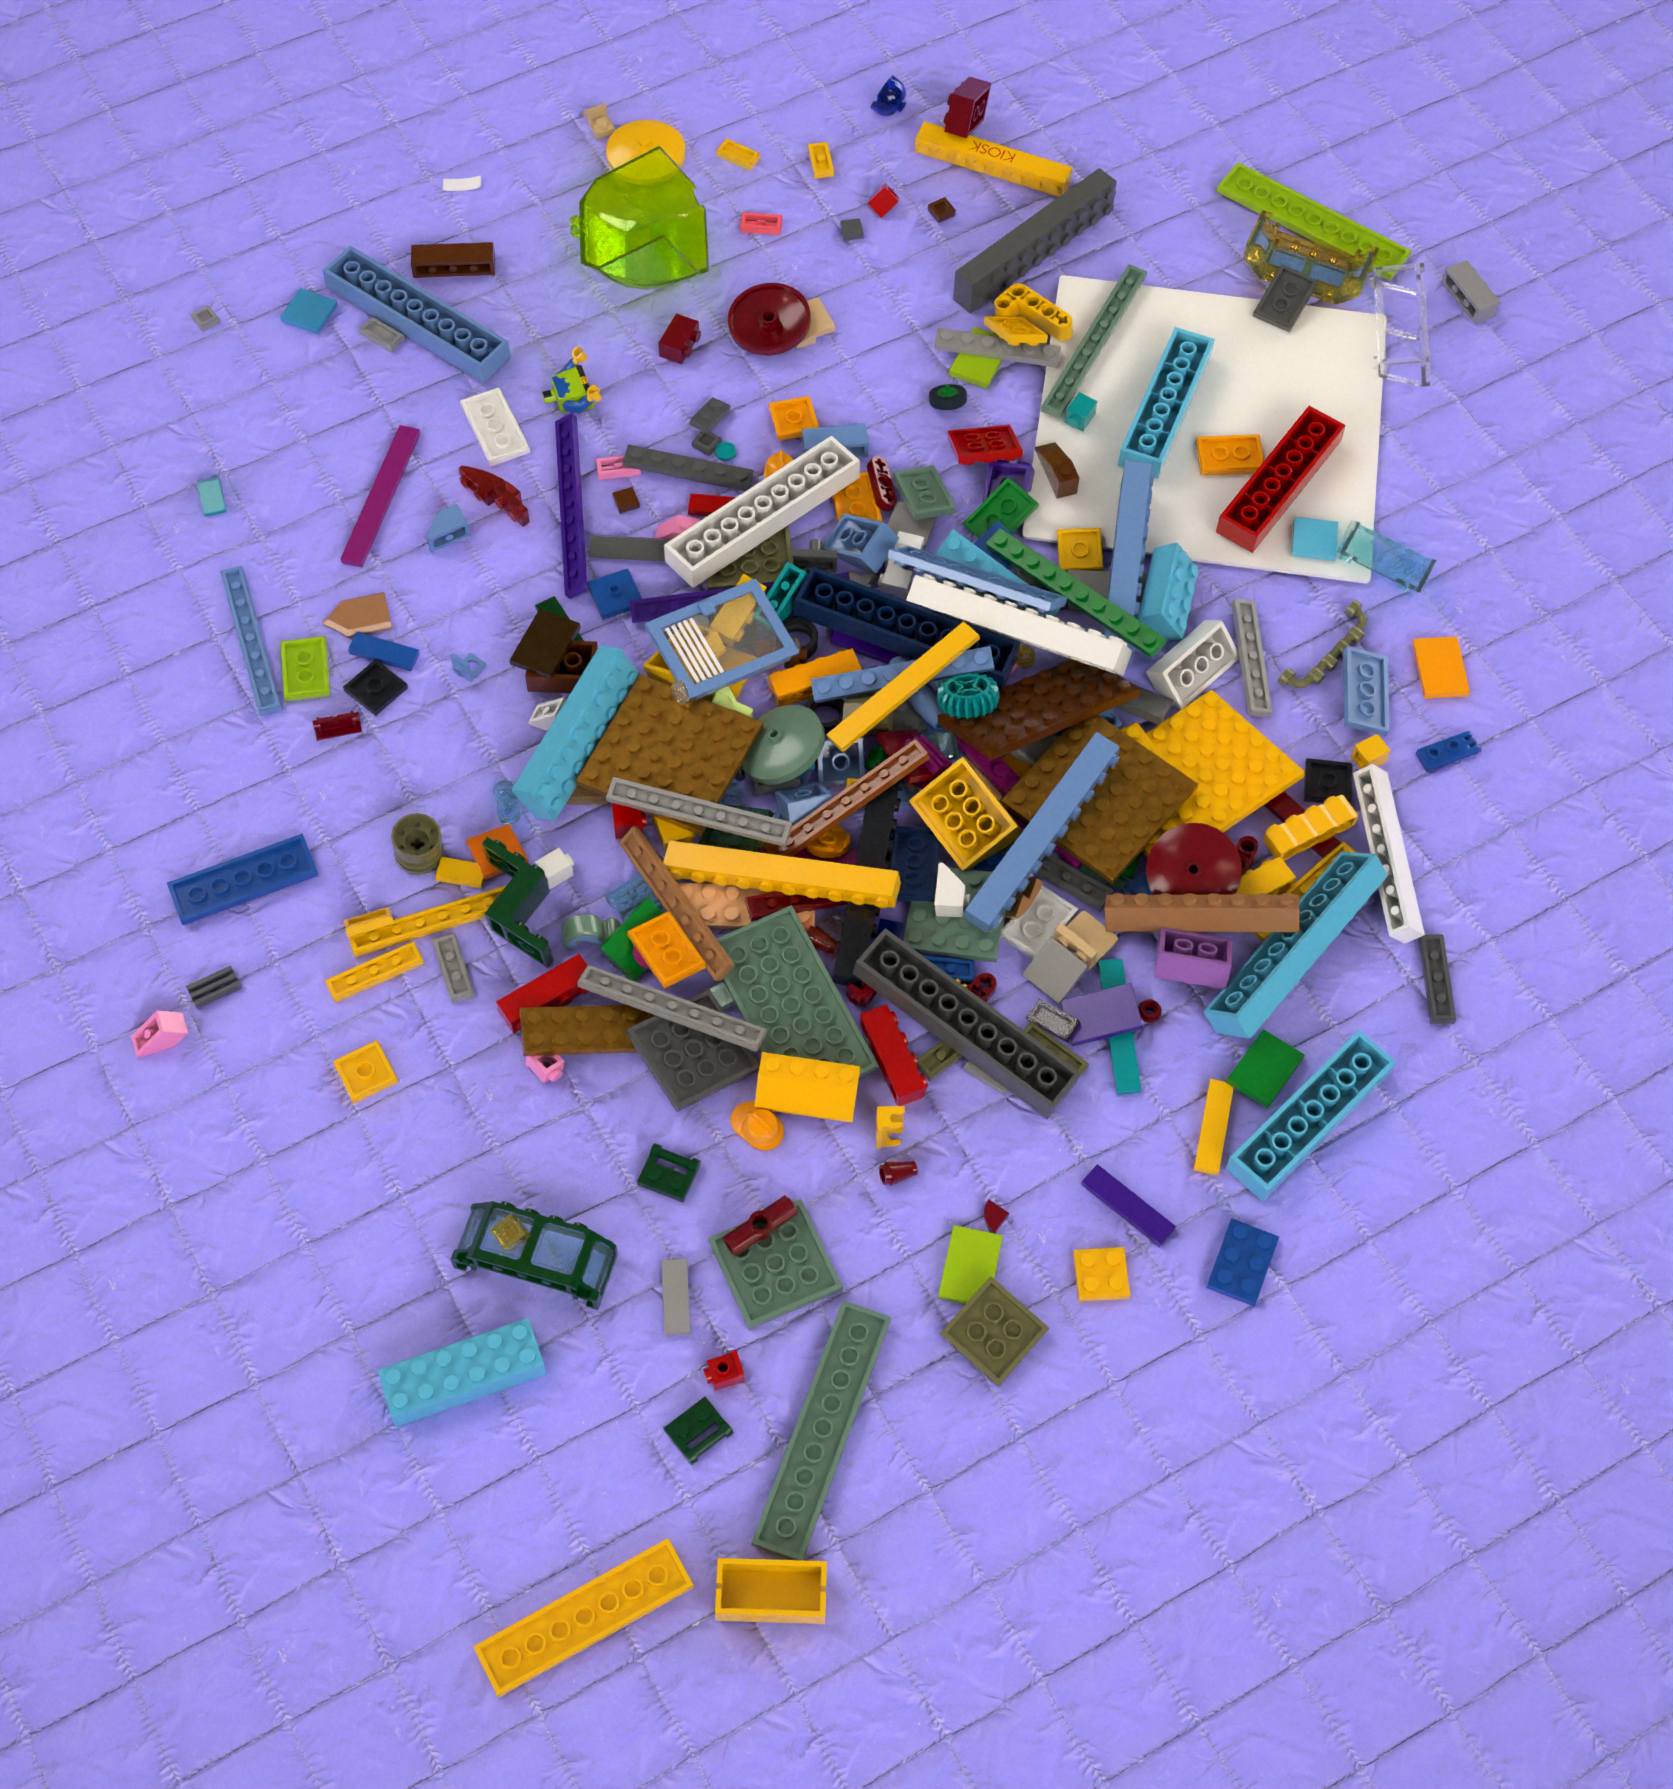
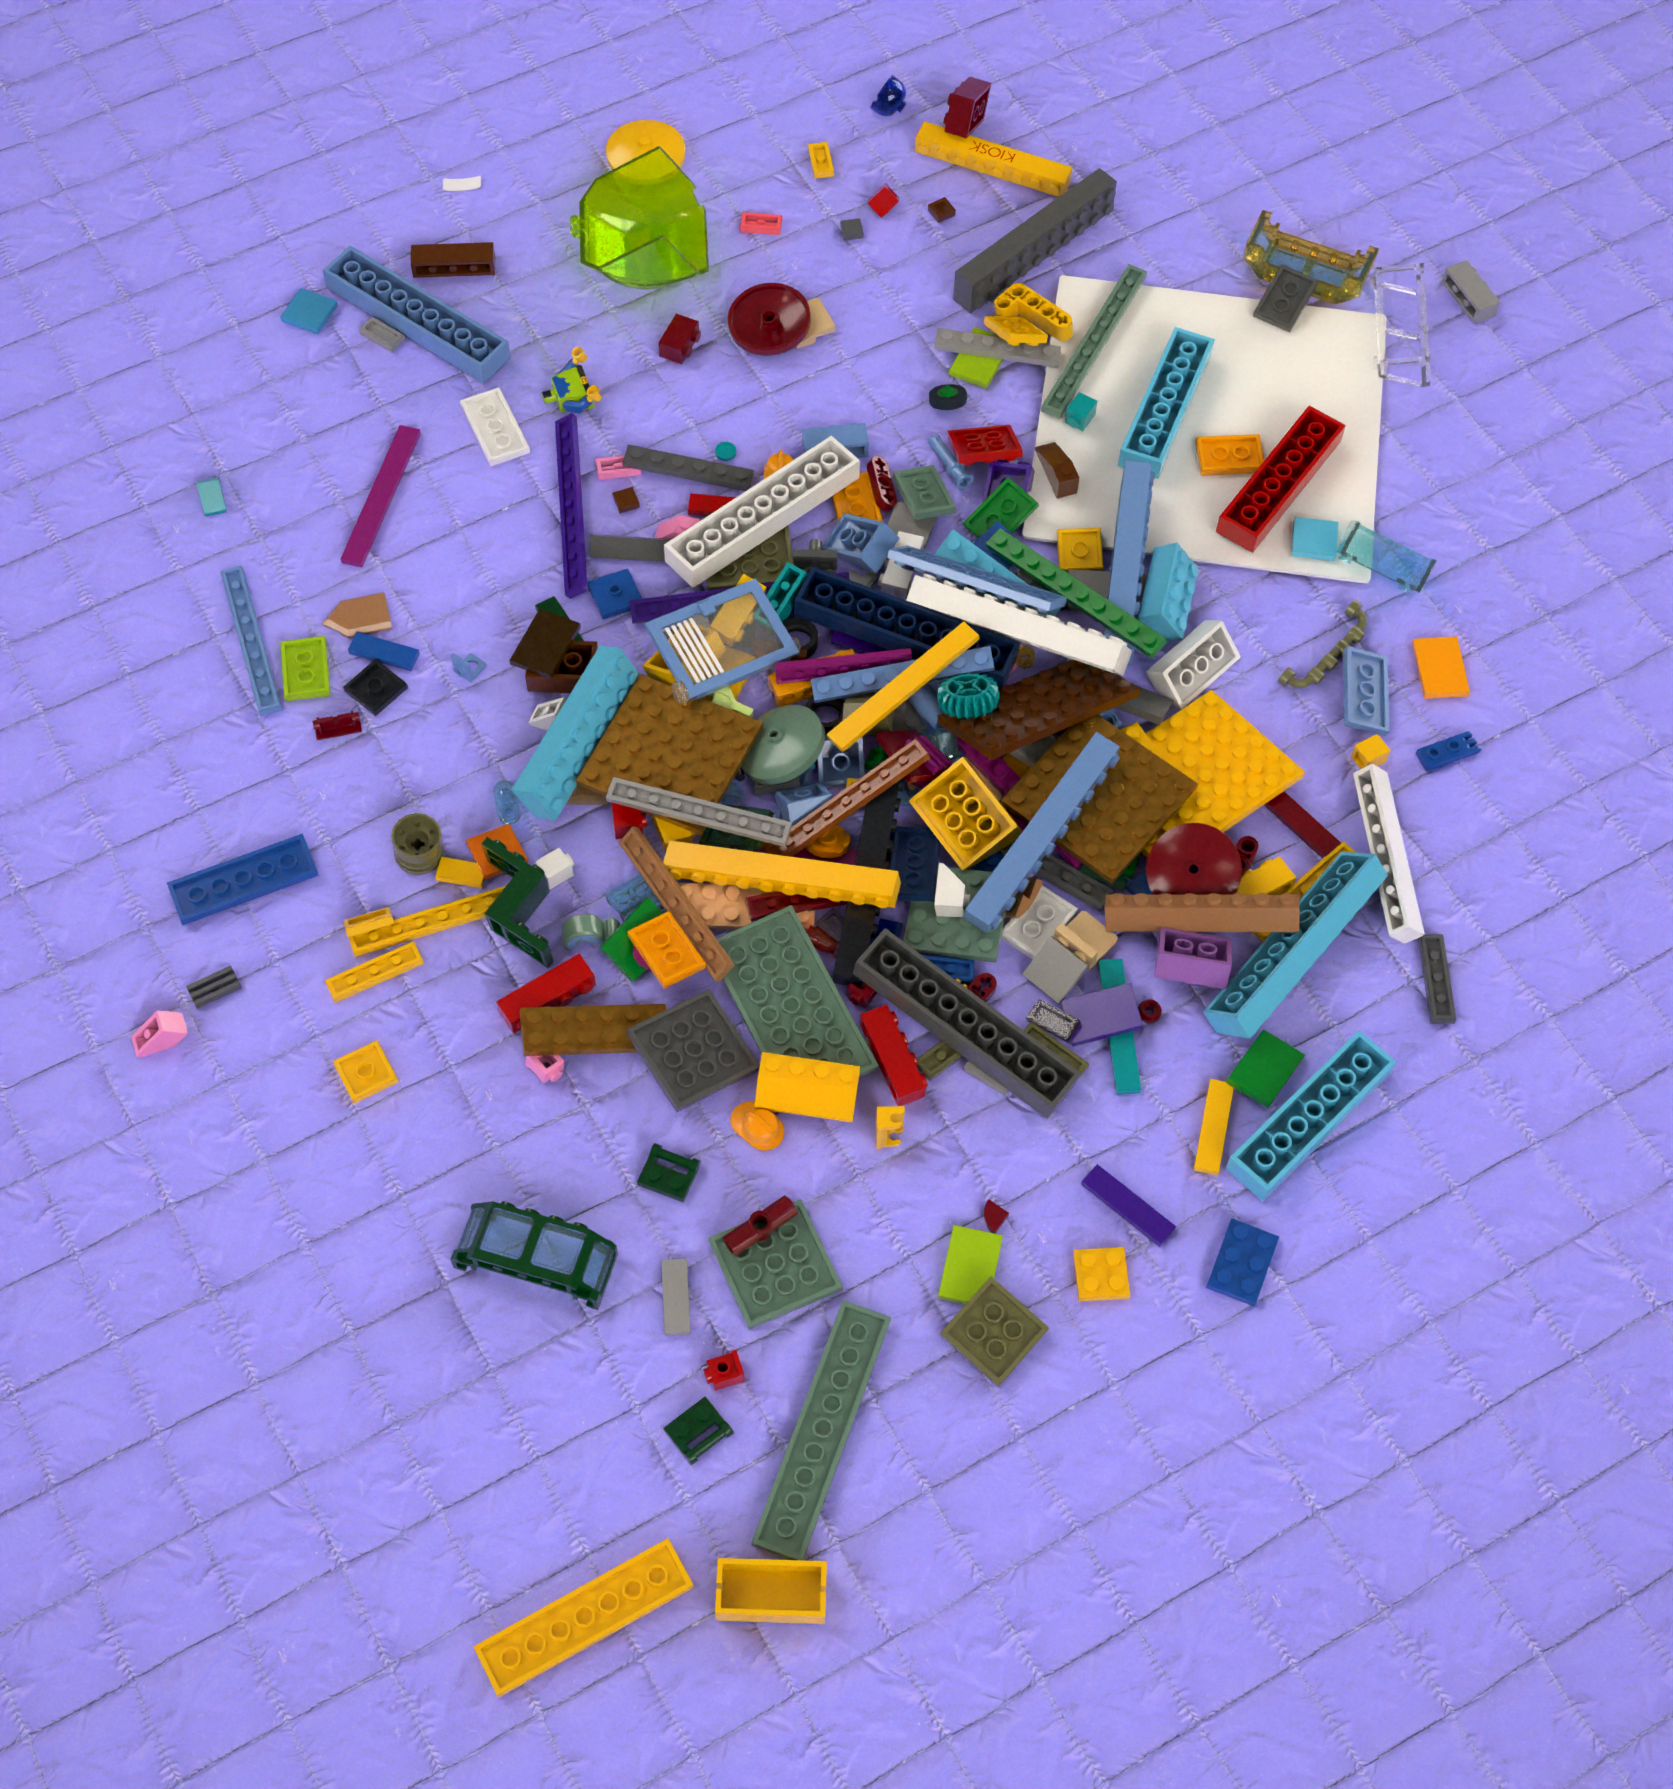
light grey tile [191,305,221,332] -> none
medium azure brick [377,1318,547,1427] -> none
medium blue slope [427,504,471,553] -> none
light grey tile [432,933,475,1004] -> none
clear red slope [459,465,530,527] -> none
clear yellow brick [490,1214,531,1251] -> none
light grey tile [578,965,767,1052] -> none
tan slope [582,103,615,140] -> none
dark grey plate [690,397,731,434] -> none
dark grey tile [692,431,722,456] -> none
light aqua tile [705,982,735,1010] -> none
yellow tile [716,138,760,171] -> none
light orange plate [768,396,819,441] -> none
dark red cone [879,1160,918,1186] -> none
lime plate [1216,162,1412,281] -> none
light grey plate [1231,598,1272,718] -> none
yellow brick [1263,795,1358,861] -> none
black tile [1304,758,1352,804] -> none
none -> magenta tile [775,648,912,684]
none -> medium blue pin [928,434,974,489]

